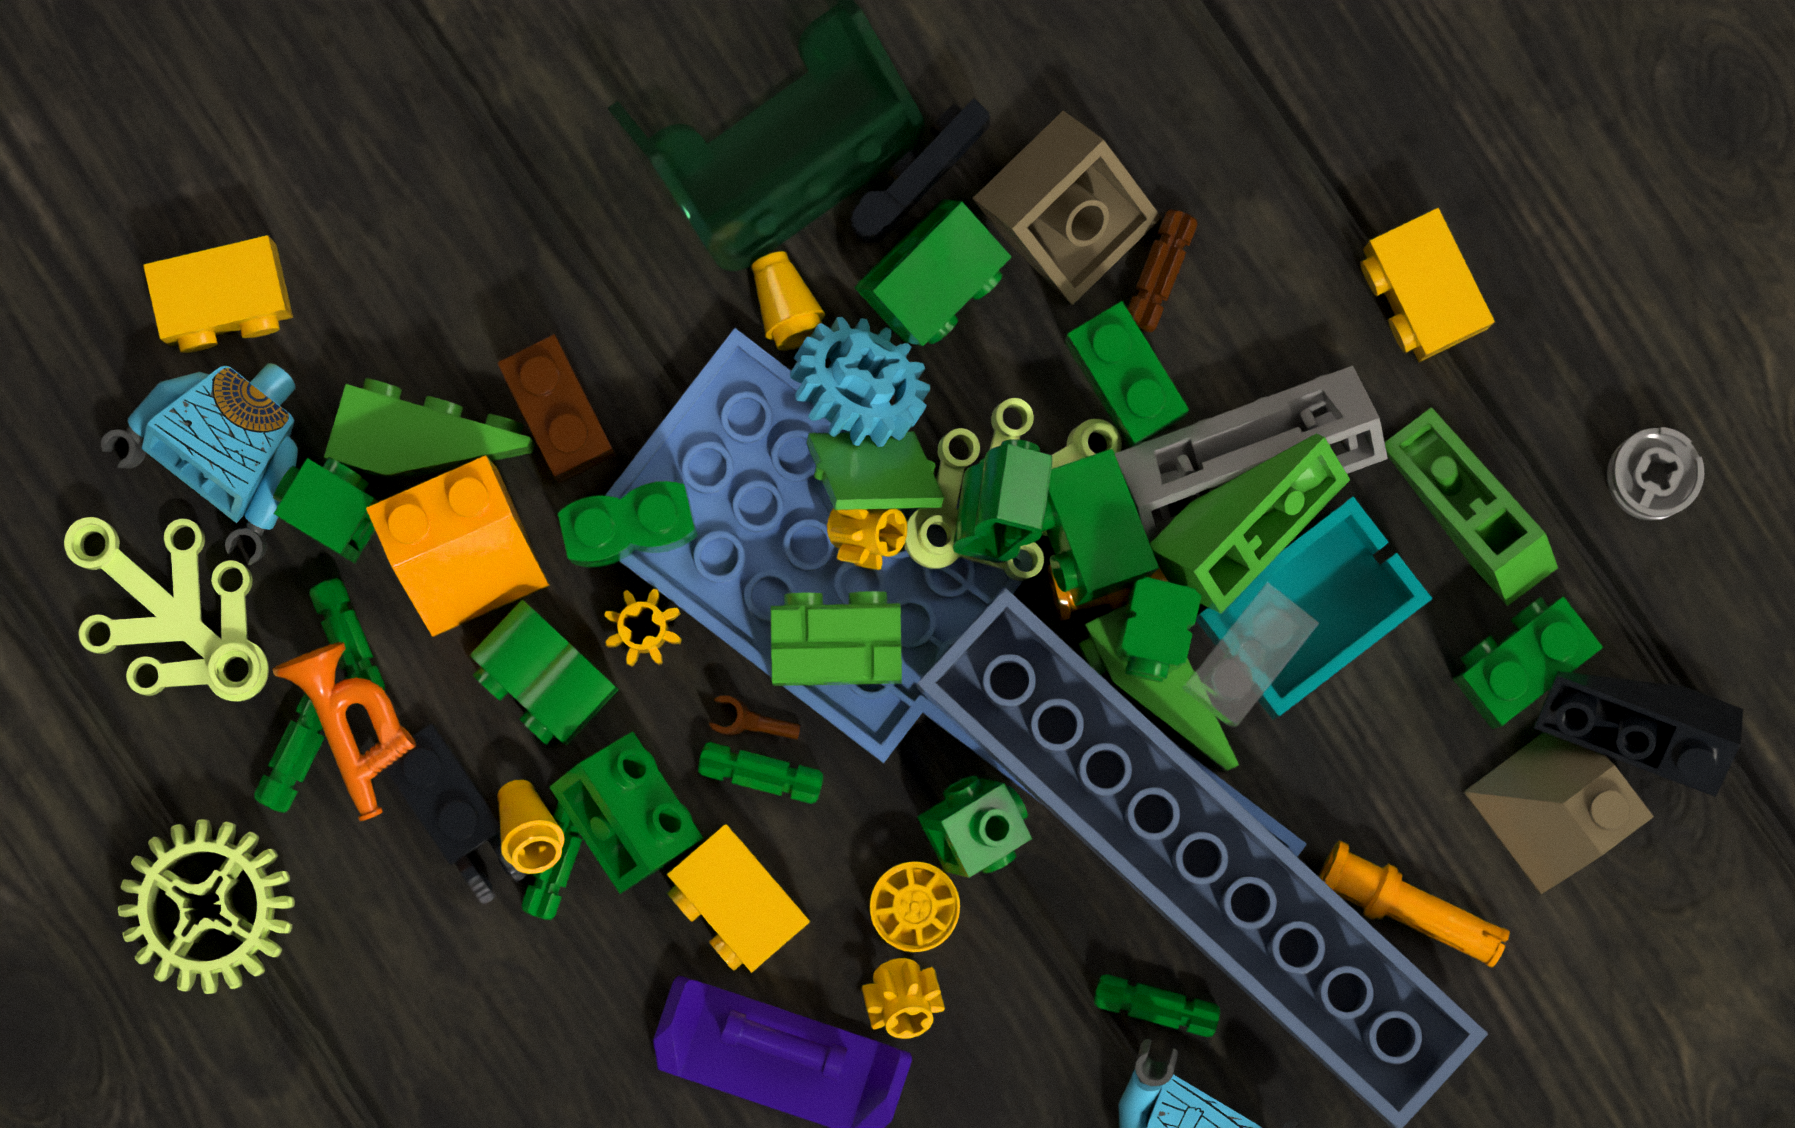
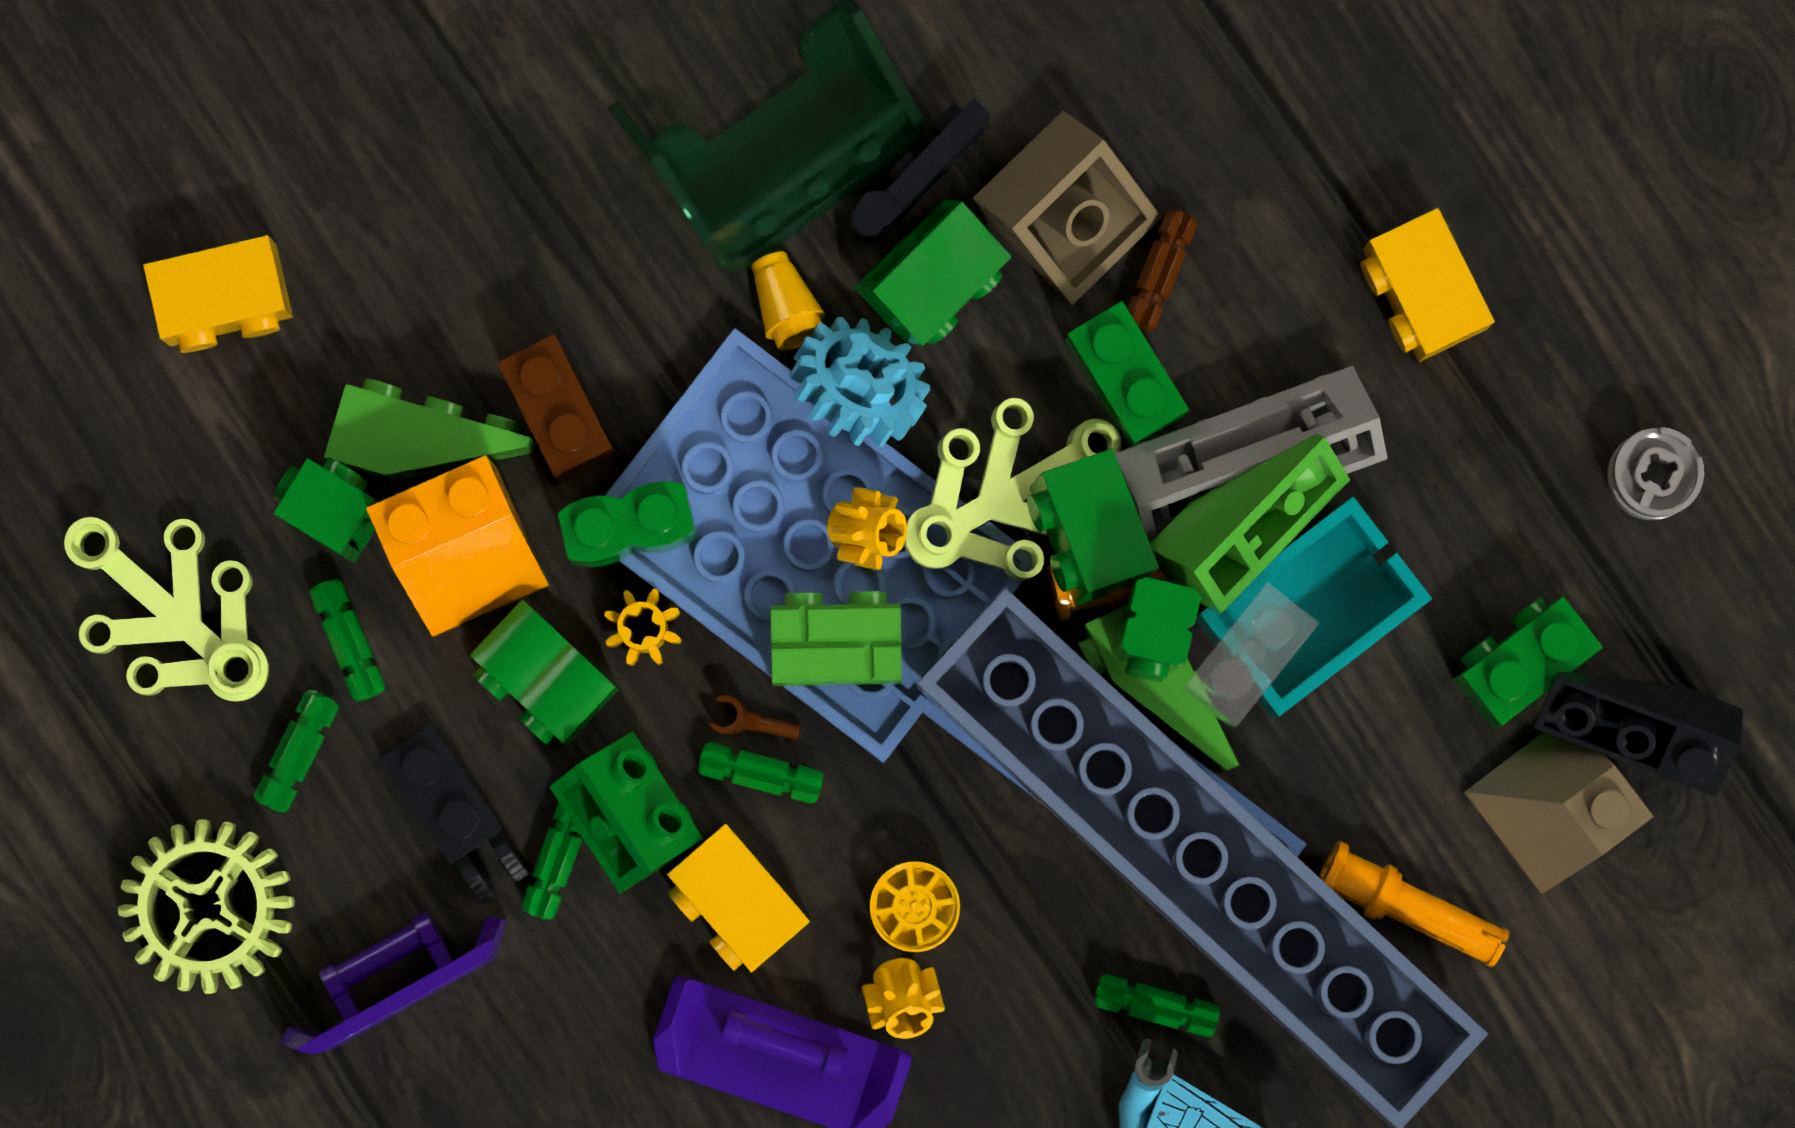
medium azure torso [101,363,298,565] -> none
orange piece [272,641,416,821] -> none
yellow cone [497,779,564,874] -> none
bright green piece [806,431,944,510] -> none
green brick [917,776,1032,878] -> none
green brick [953,439,1053,563] -> none
bright green slope [1384,407,1558,606] -> none
none -> dark purple piece [279,911,507,1054]

